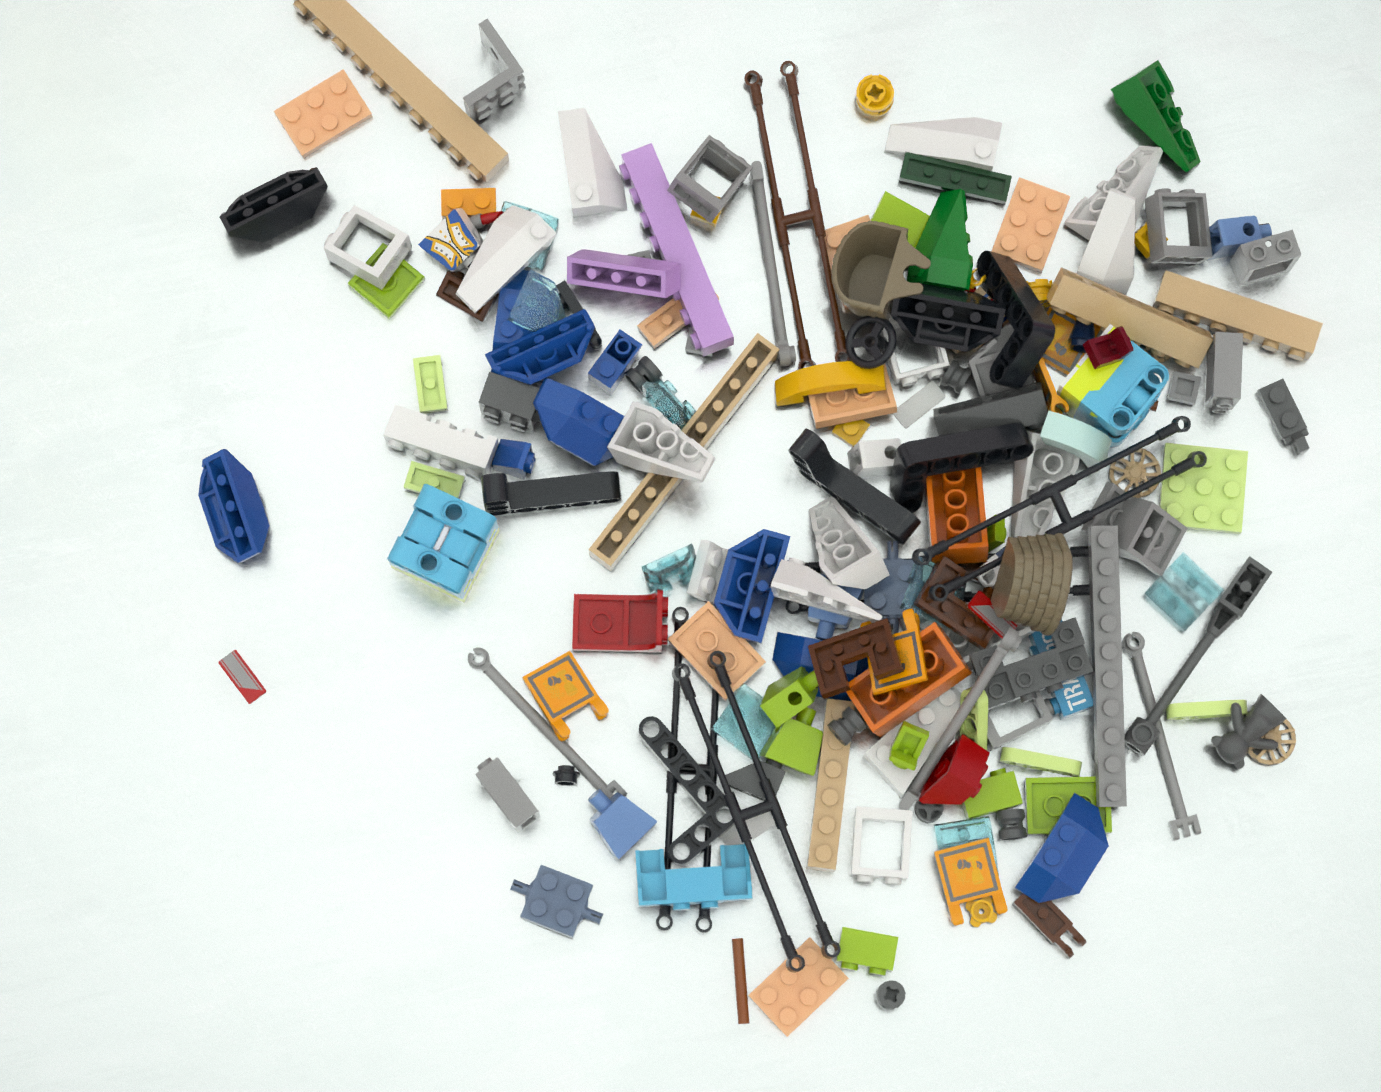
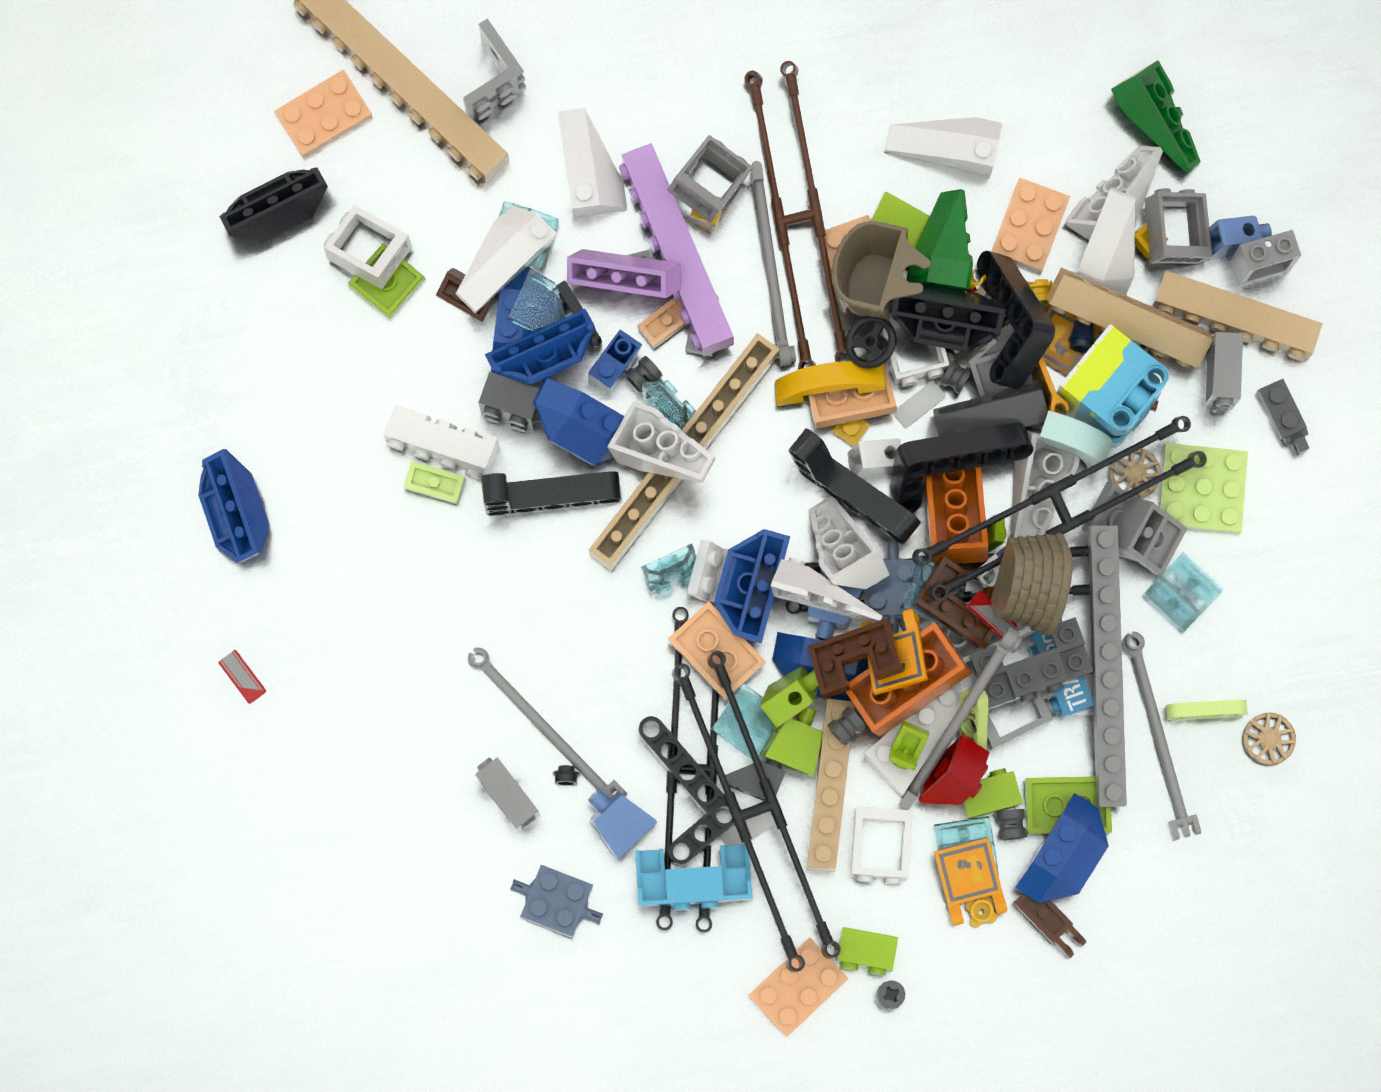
medium azure piece [387,484,500,603] -> none
yellowish green plate [413,355,448,414] -> none
torso [418,208,484,272] -> none
light orange plate [441,188,497,219] -> none
piece [469,211,504,229] -> none
blue slope [492,439,536,480] -> none
light orange flag [522,651,609,742] -> none
red bracket [572,590,668,653] -> none
dark orange bar [732,938,750,1024] -> none
yellow wheel [856,74,894,116] -> none
dark green plate [899,152,1012,204] -> none
dark grey wheel [914,799,944,824] -> none
yellowish green beam [1000,747,1082,777] -> none
dark red bracket [1083,326,1134,370] -> none
dark grey bar [1125,556,1272,756] -> none
light grey plate [1167,371,1201,405] -> none
dark grey piece [1211,694,1287,769] -> none

